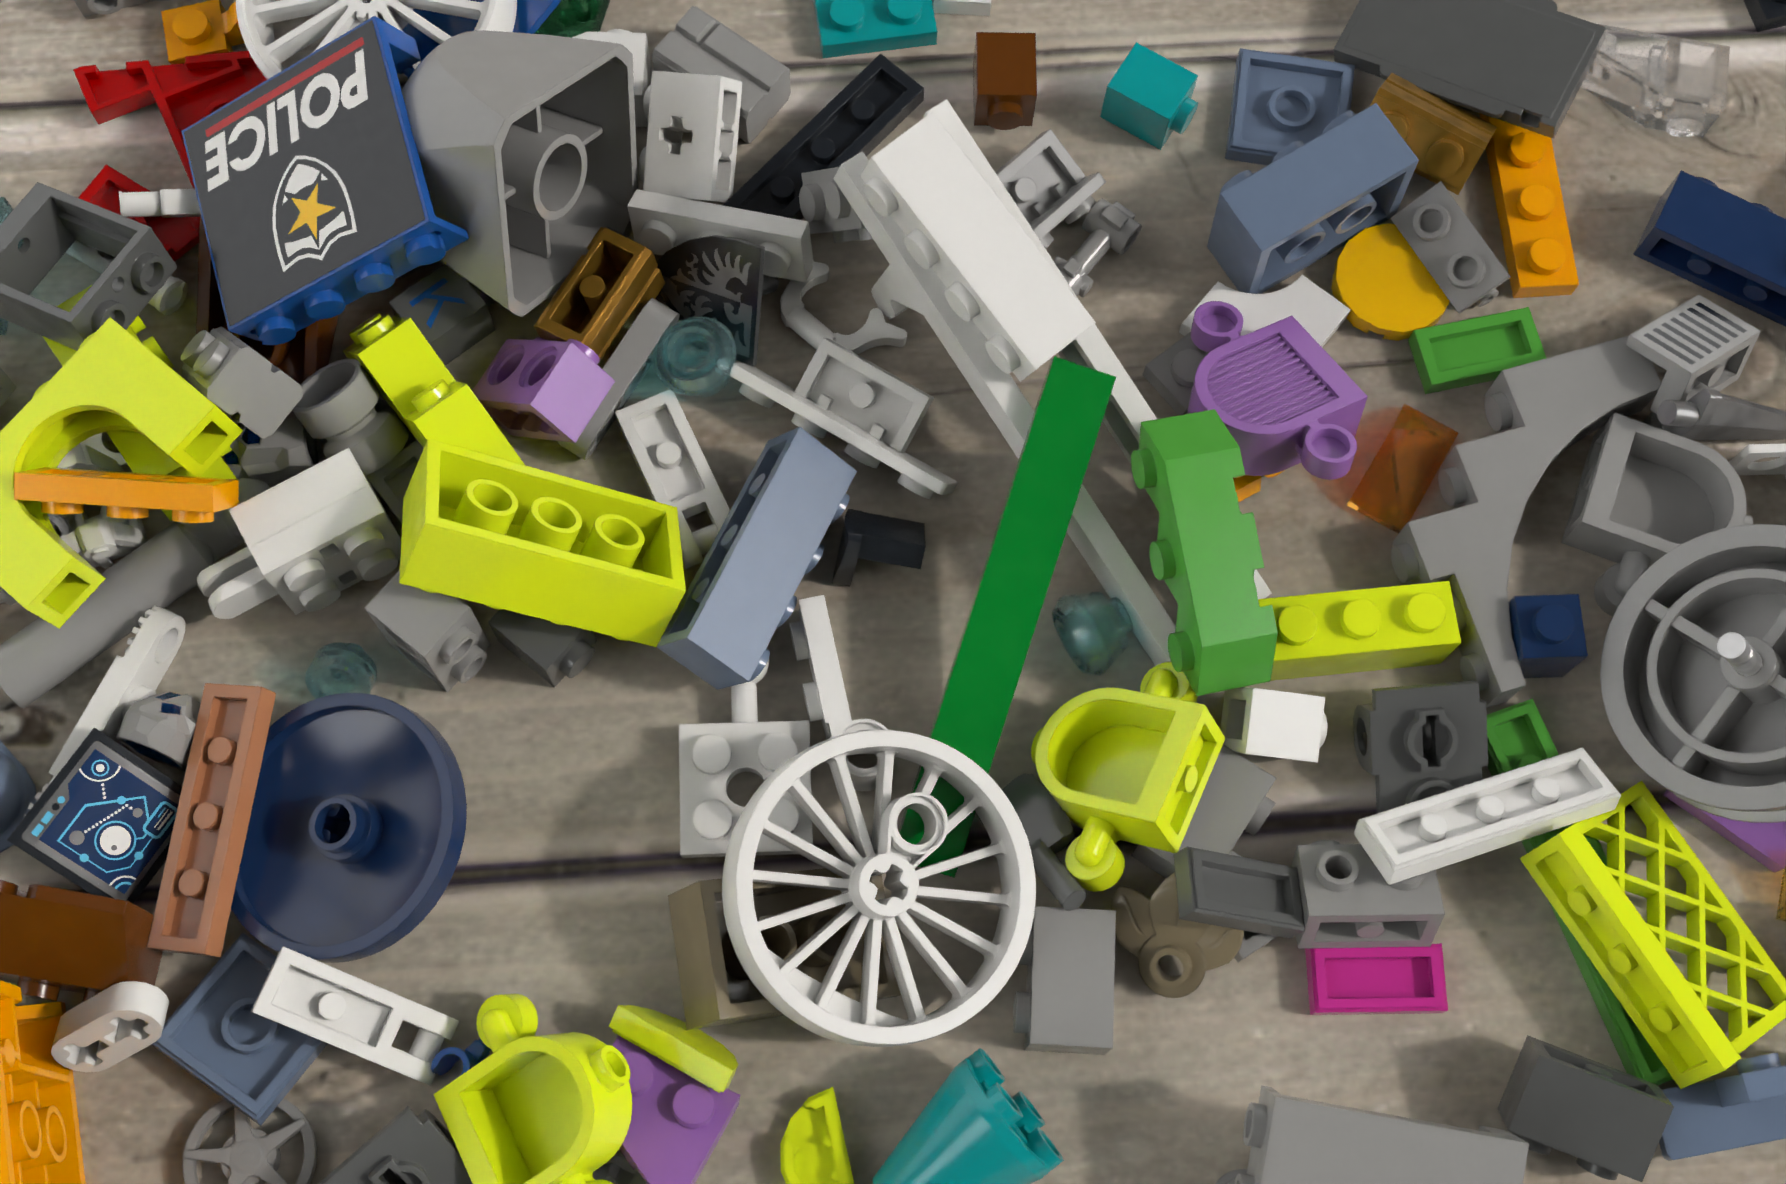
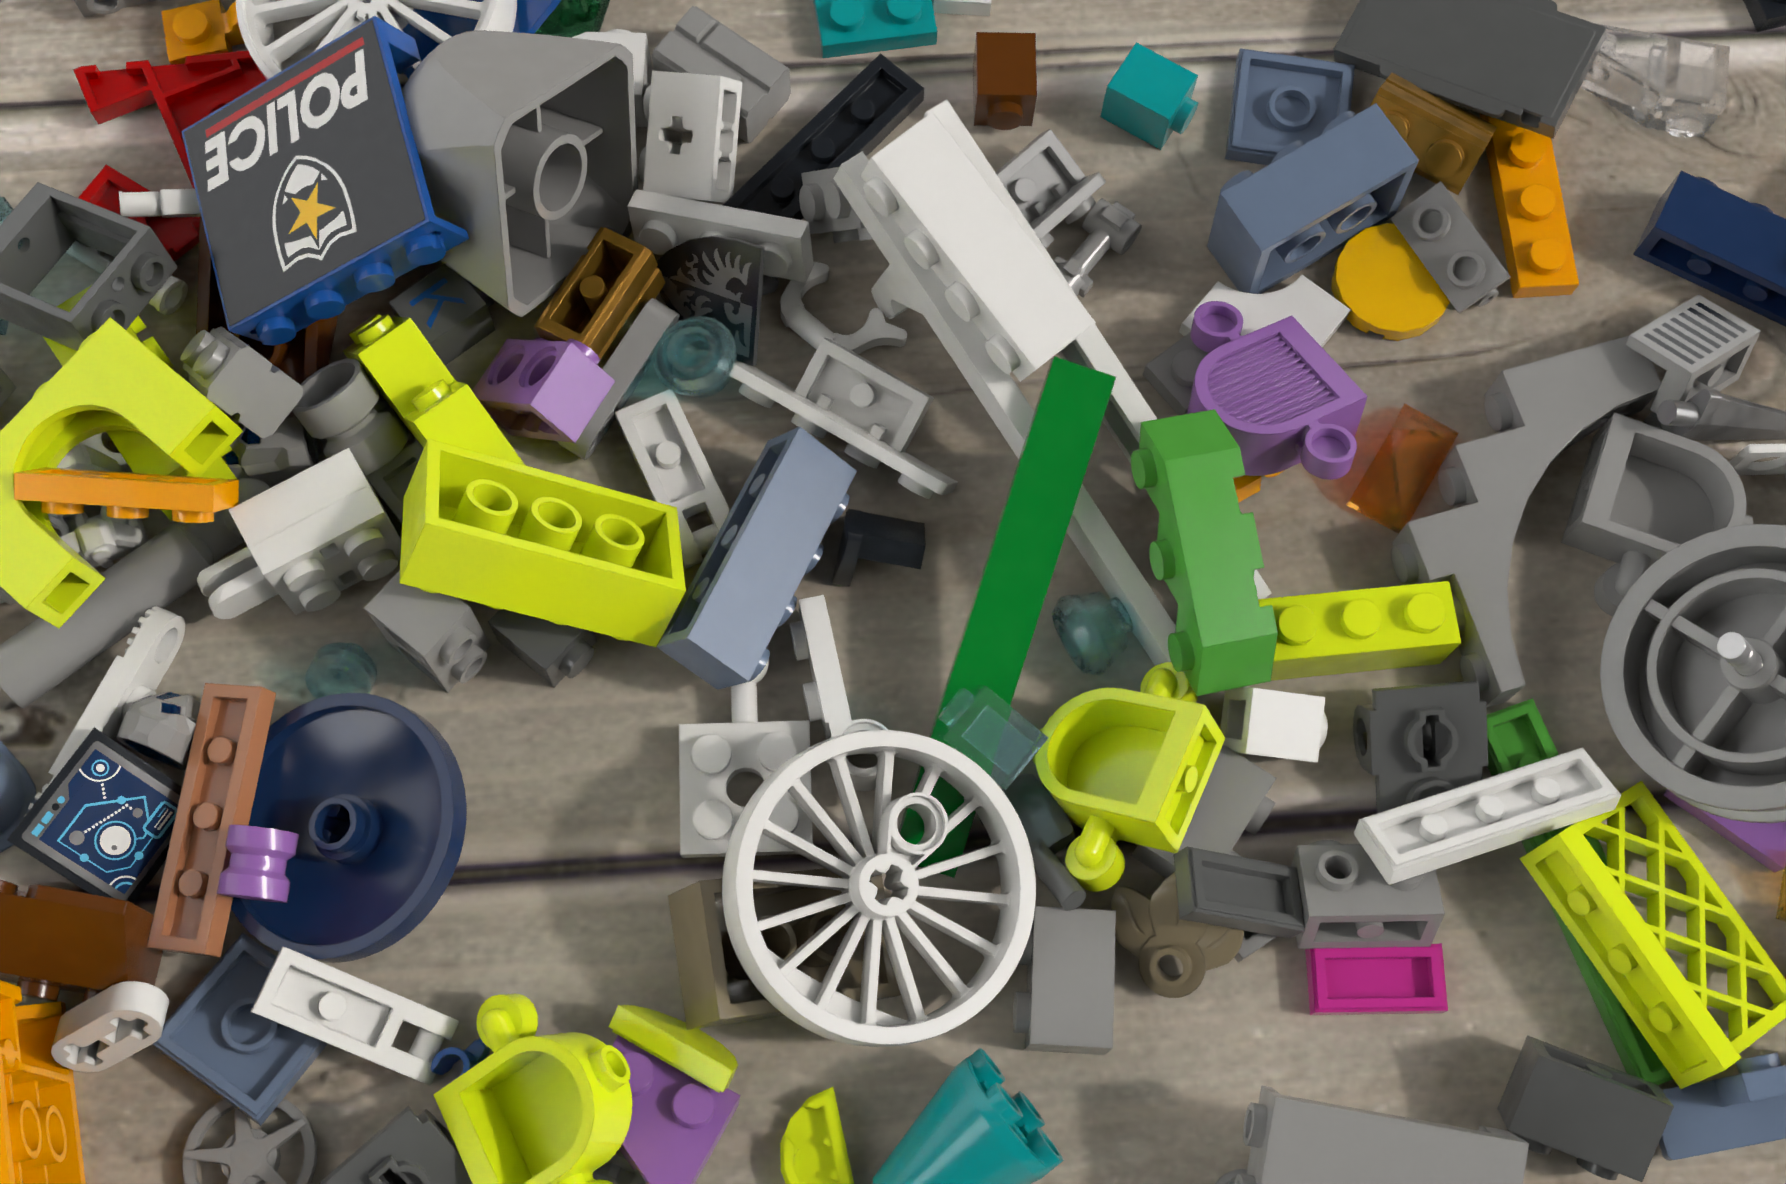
bright green tile [1408,307,1546,394] -> none
dark blue brick [1509,594,1588,679] -> none
none -> medium lavender wheel [216,825,299,903]
none -> clear light blue brick [938,685,1048,790]

